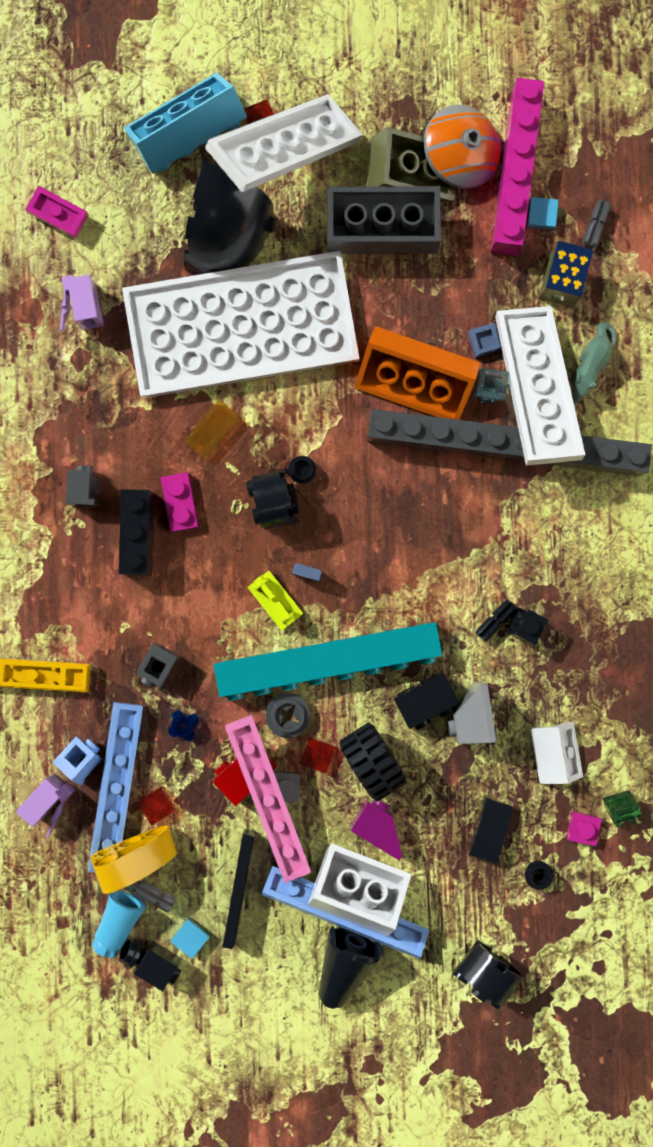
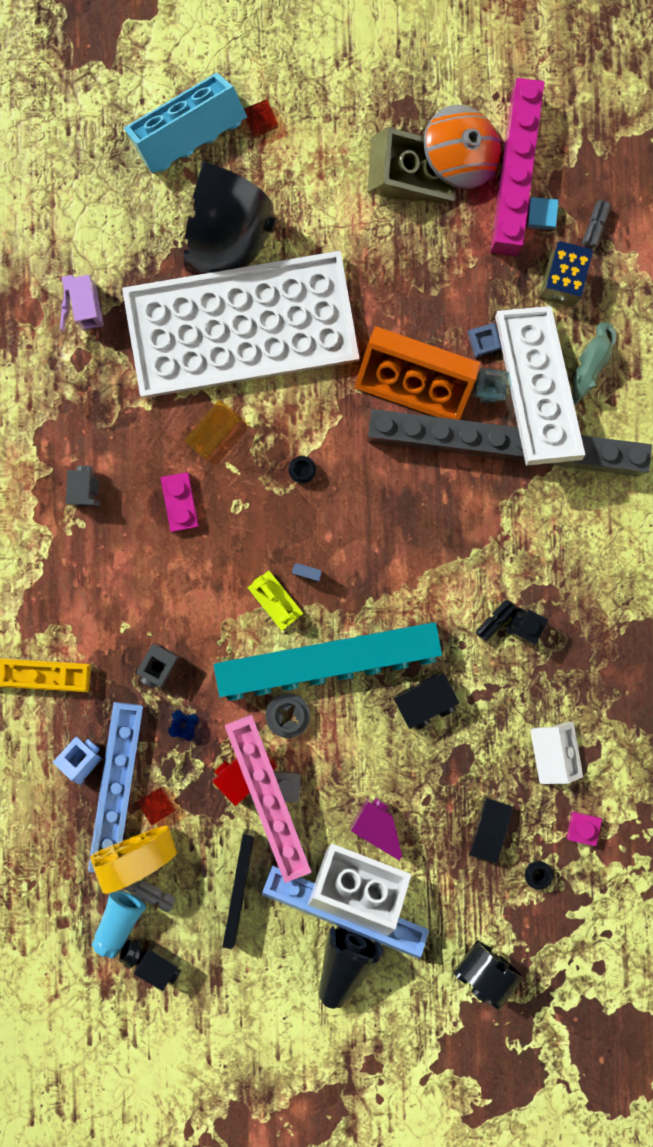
lavender piece [16,774,76,838] -> none
dark pink plate [25,186,89,239] -> none
black brick [119,489,154,576] -> none
medium azure tile [170,917,211,959] -> none
white plate [205,94,363,192] -> none
black brick [246,468,300,531] -> none
clear red tile [300,736,336,773] -> none
dark grey slope [328,186,441,254] -> none
black tyre [339,722,407,802] -> none
light grey slope [448,681,496,744] -> none
clear green tile [603,790,641,828] -> none

